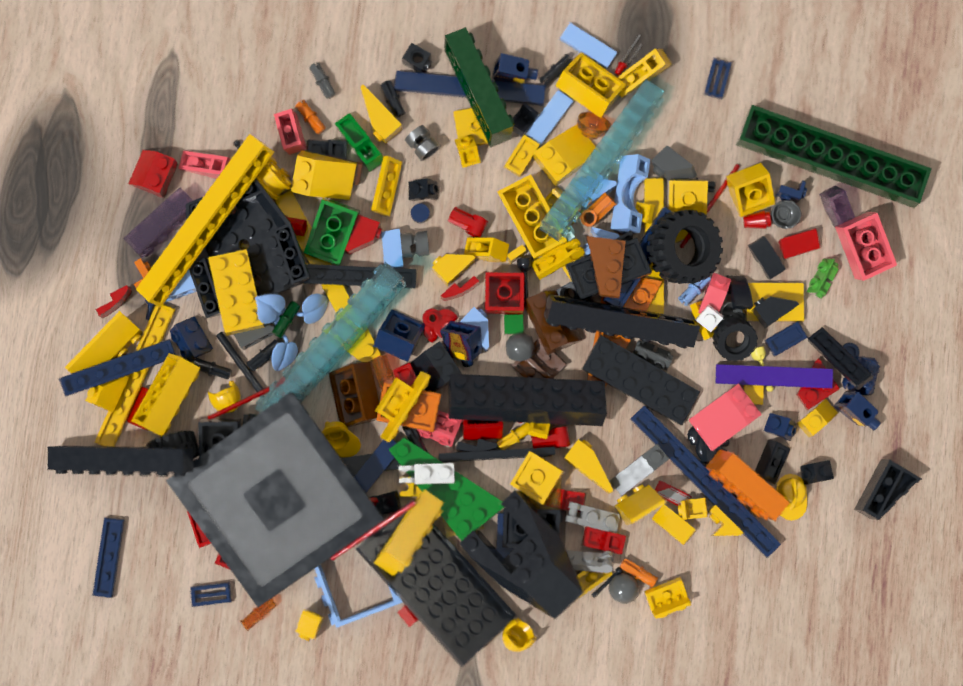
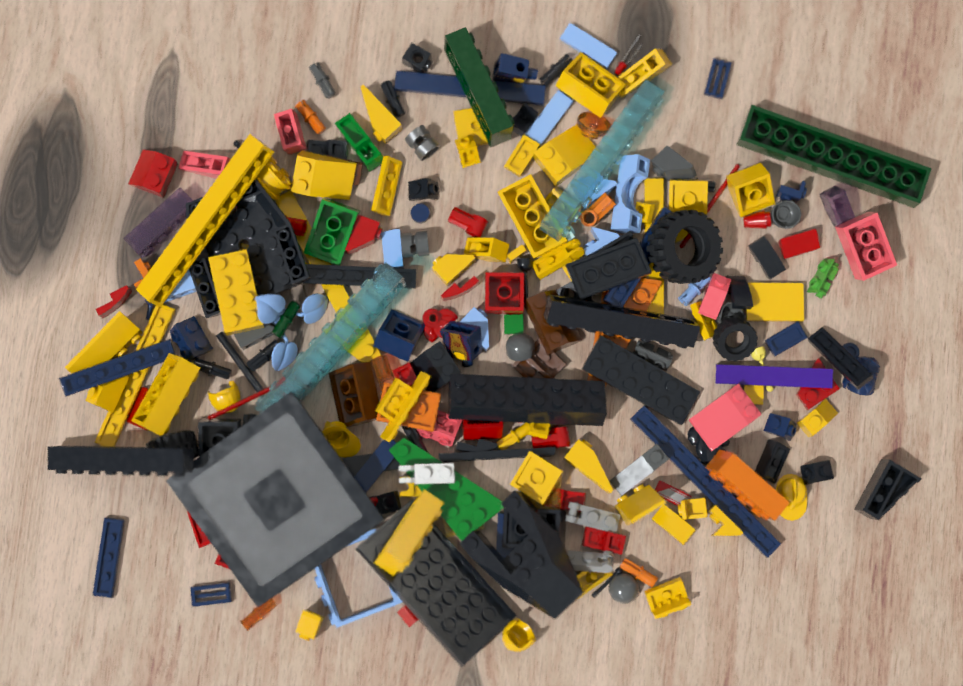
axle [330,501,416,561] -> none
dark orange wing [586,236,625,299] -> none
white plate [696,304,723,332] -> none
black slope [751,297,799,329] -> none
dark blue torso [833,392,881,431] -> none

